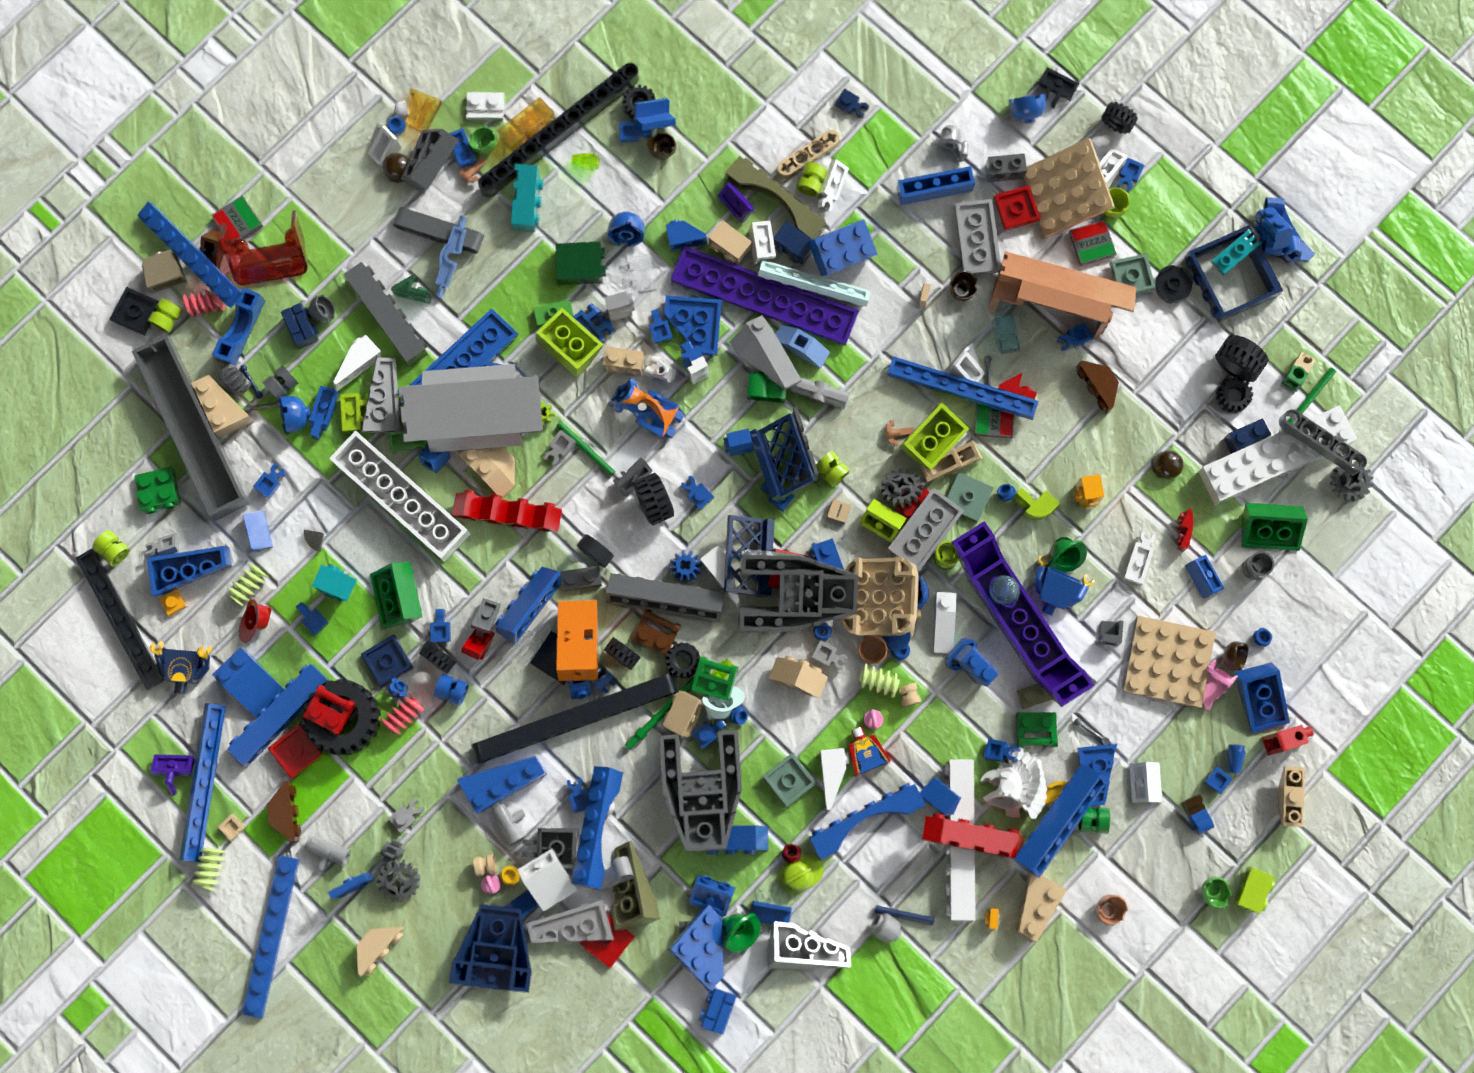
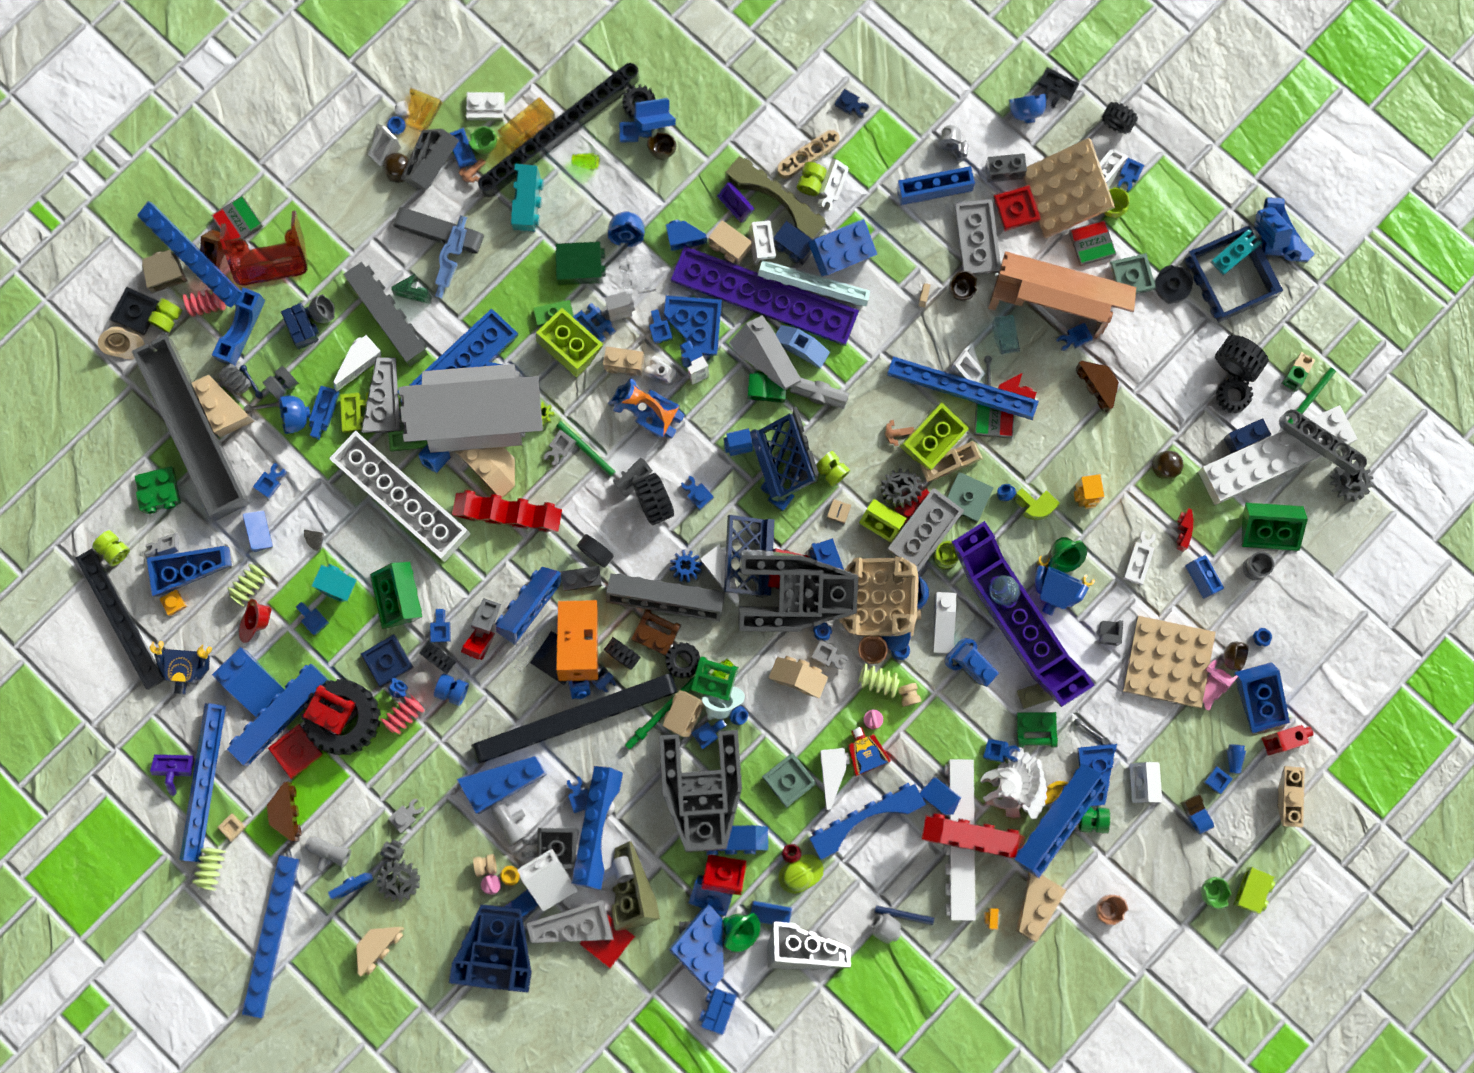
none -> tan piece [98,327,145,359]
none -> red plate [702,855,747,895]

